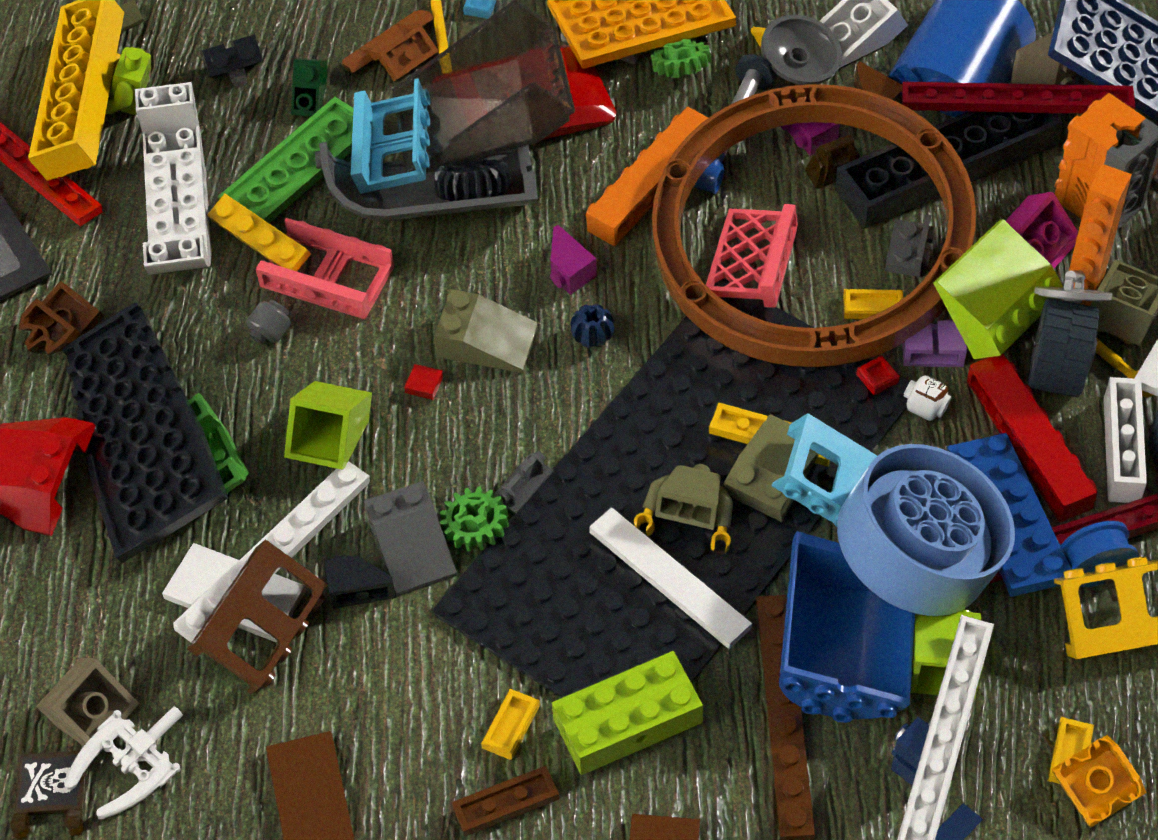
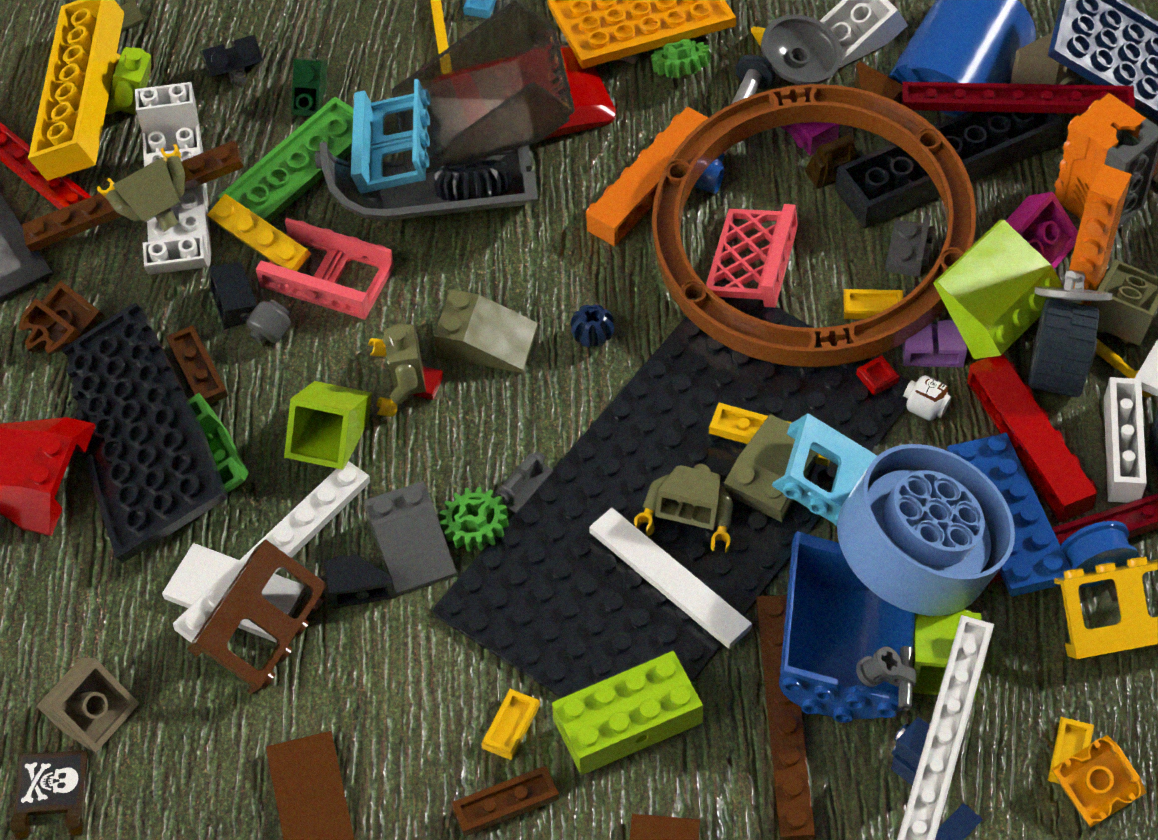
white bar [64,706,183,819] -> none
dark orange plate [342,10,438,81] -> none
magenta slope [550,225,597,295] -> none
none -> reddish brown plate [22,140,244,252]
none -> olive torso [97,144,185,232]
none -> reddish brown plate [166,325,228,405]
none -> black hinge [209,262,257,330]
none -> olive torso [368,323,426,417]
none -> dark grey piece [856,646,916,710]

